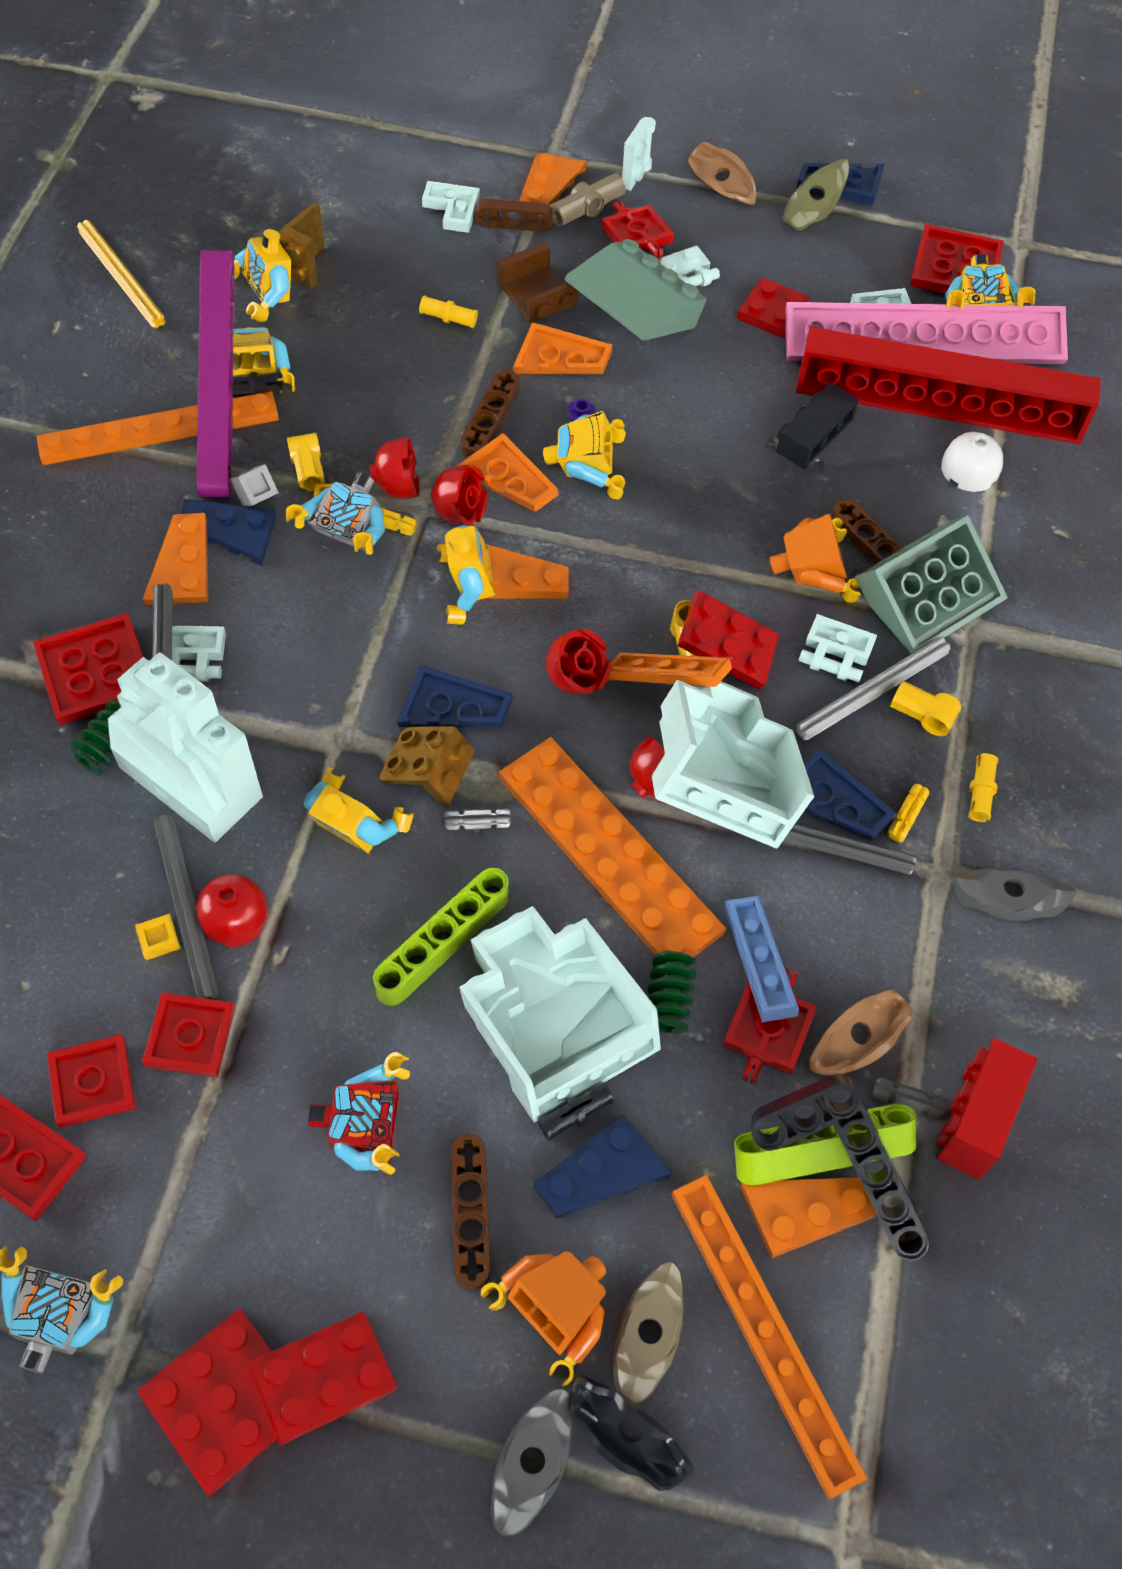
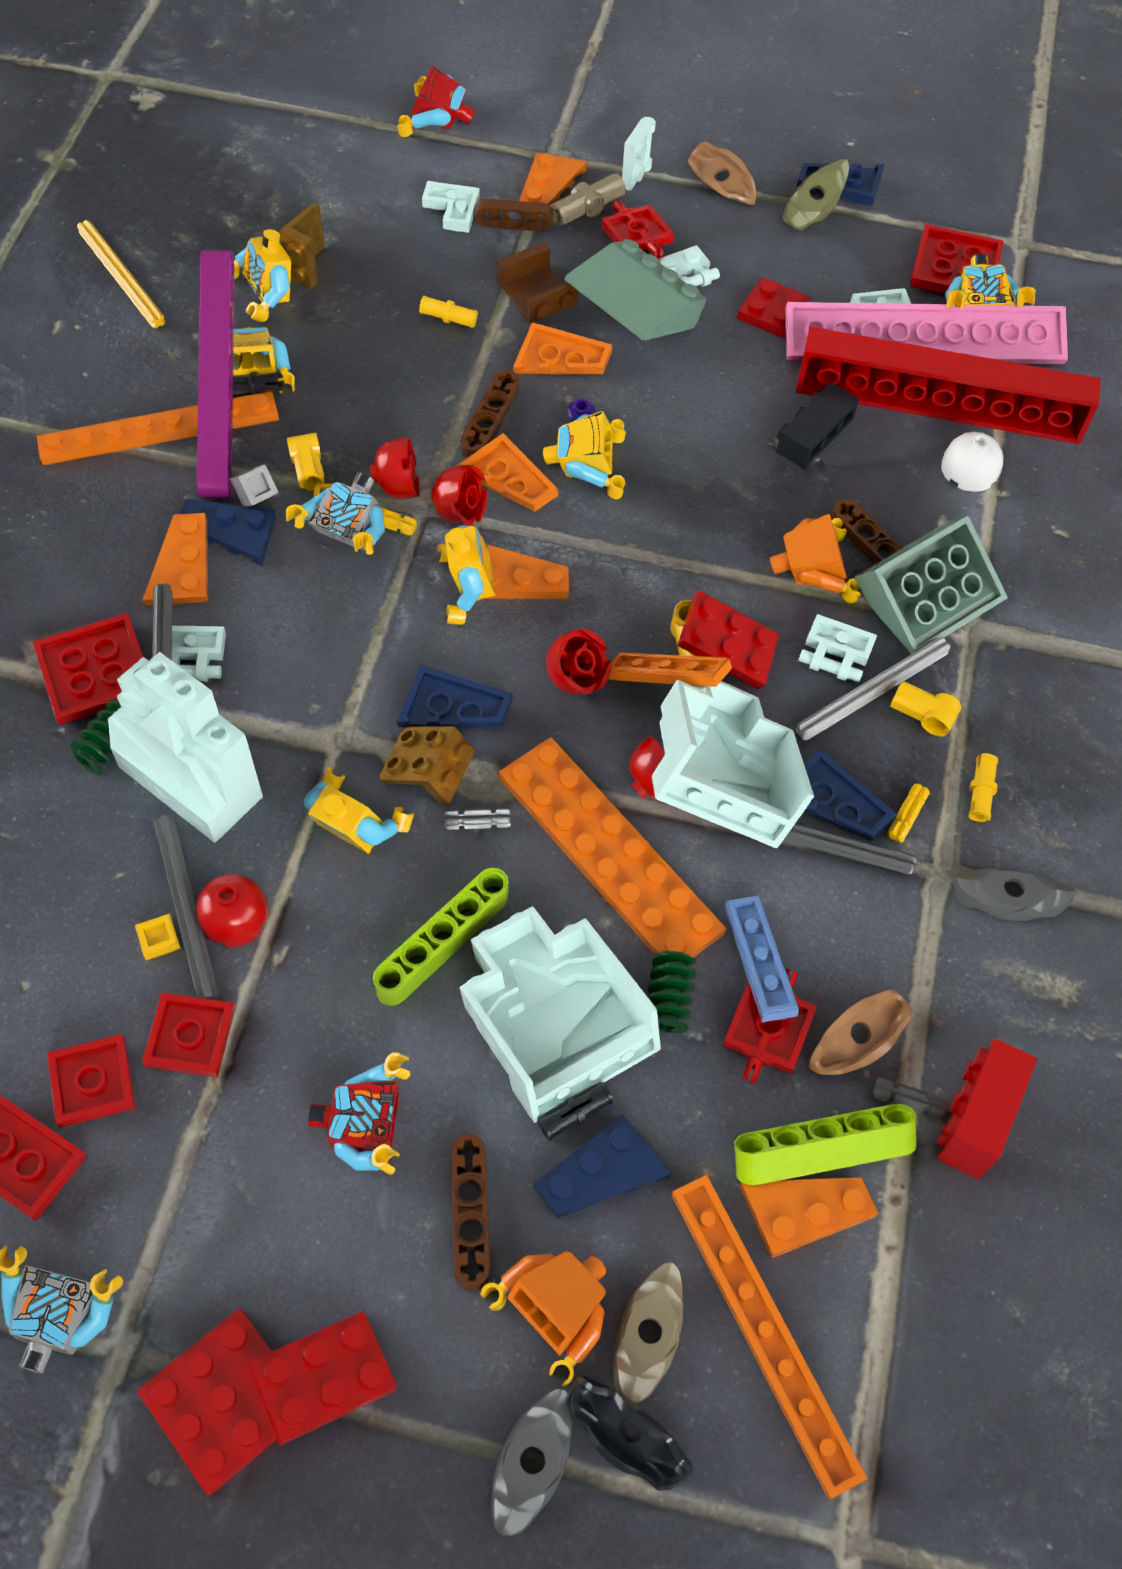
black beam [751,1073,929,1261] -> none
none -> torso [397,65,475,137]

